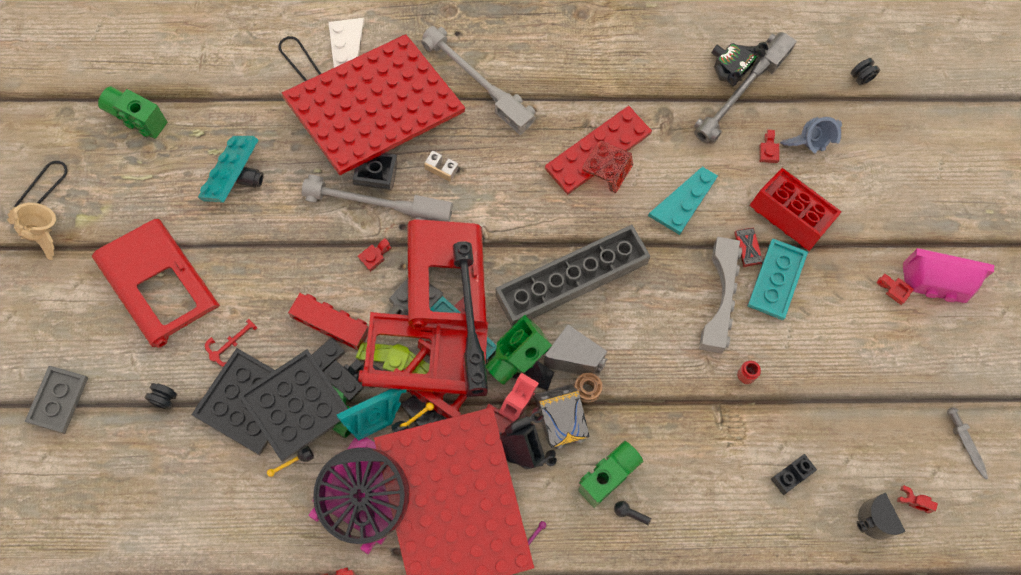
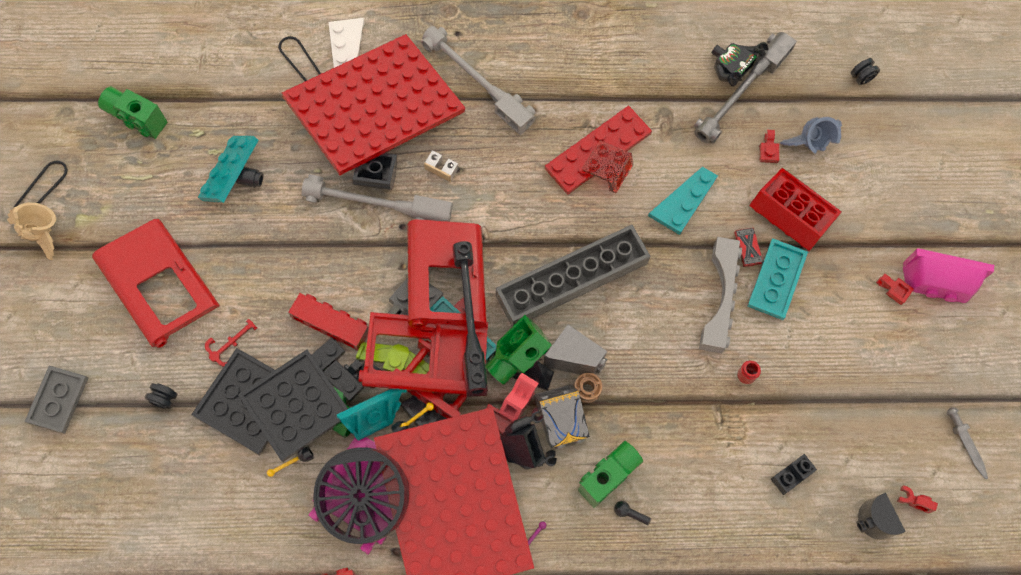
red plate [358,238,392,272] -> none

